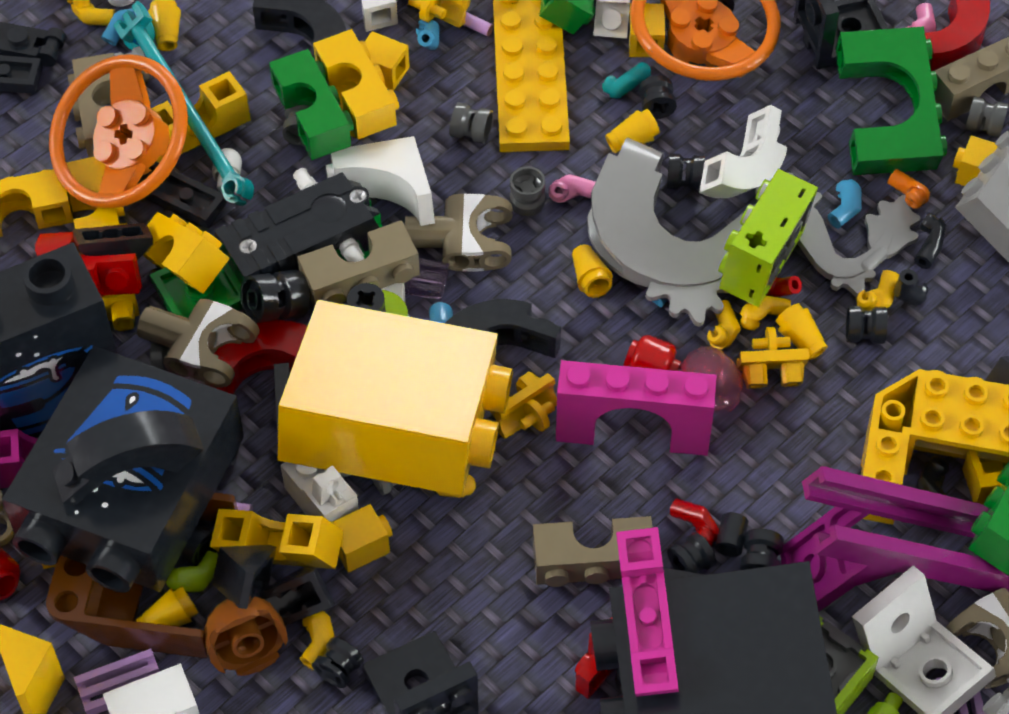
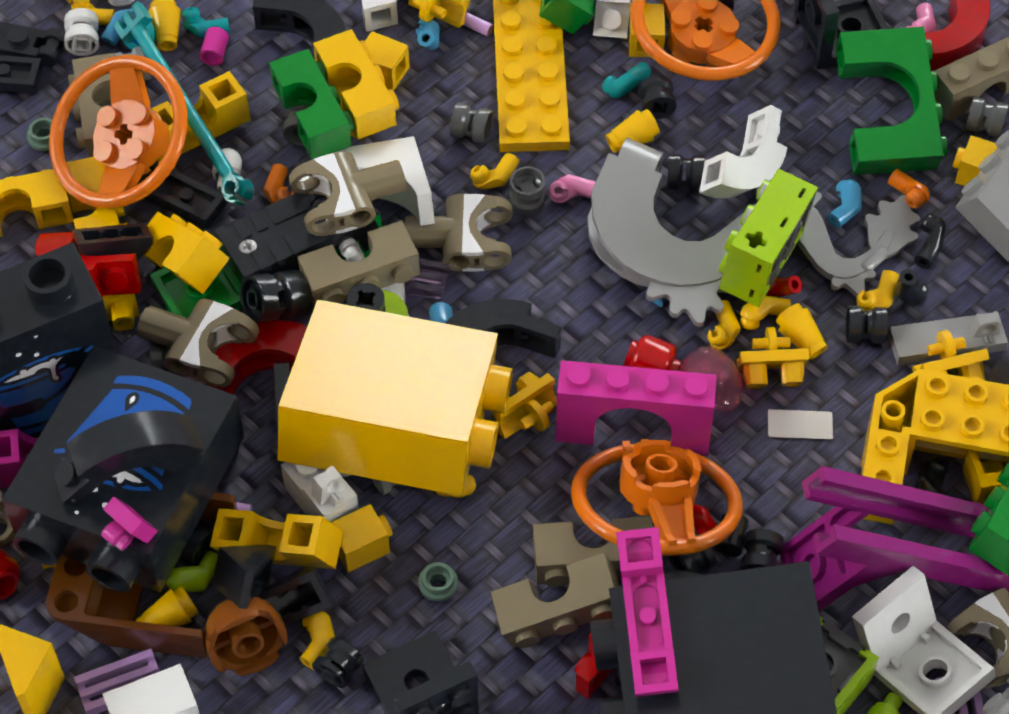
yellow cone [572,244,613,298] -> none
none -> sand green plate [27,118,52,151]
none -> white wheel [64,8,99,56]
none -> dark pink tile [101,497,158,551]
none -> teal arm [182,7,230,38]
none -> dark pink hinge [199,27,229,66]
none -> orange arm [263,163,295,204]
none -> dark tan connector [289,151,407,236]
none -> sand green plate [418,562,458,602]
none -> yellow arm [470,153,520,190]
none -> dark tan arch [491,552,620,648]
none -> orange piece [571,439,743,556]
none -> white sticker [768,409,833,439]
none -> light grey hinge [888,311,1008,365]
none -> yellow hips [912,330,990,380]

